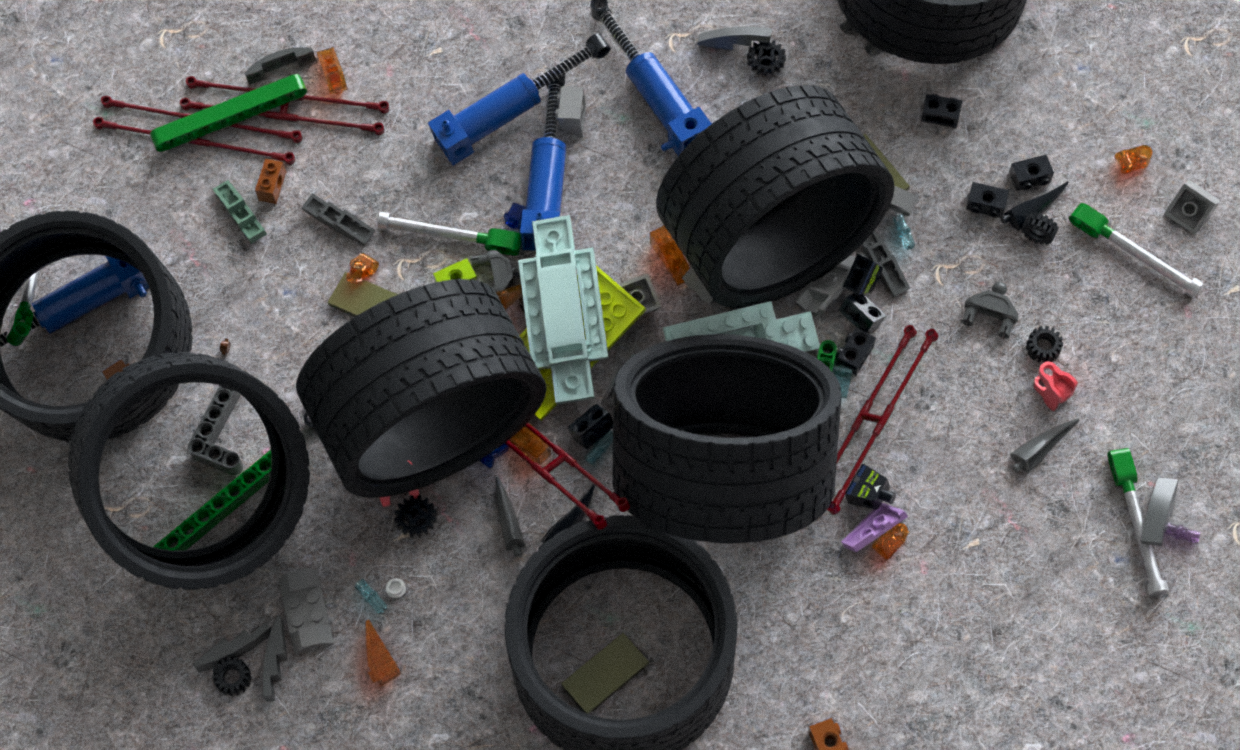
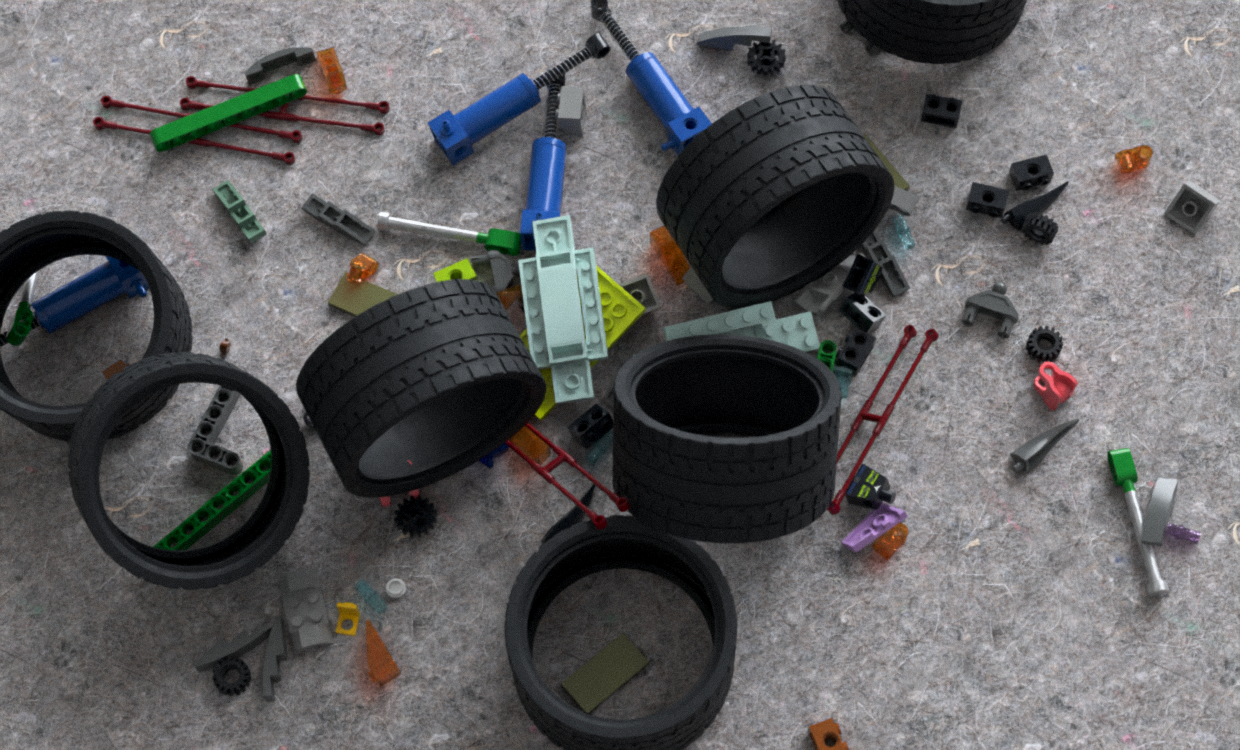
dark orange brick [255,159,286,204] -> none
dark grey piece [495,477,525,557] -> none
clear blue bracket [503,202,526,229] -> none
piece [1069,203,1203,299] -> none
none -> yellow bracket [335,602,360,636]

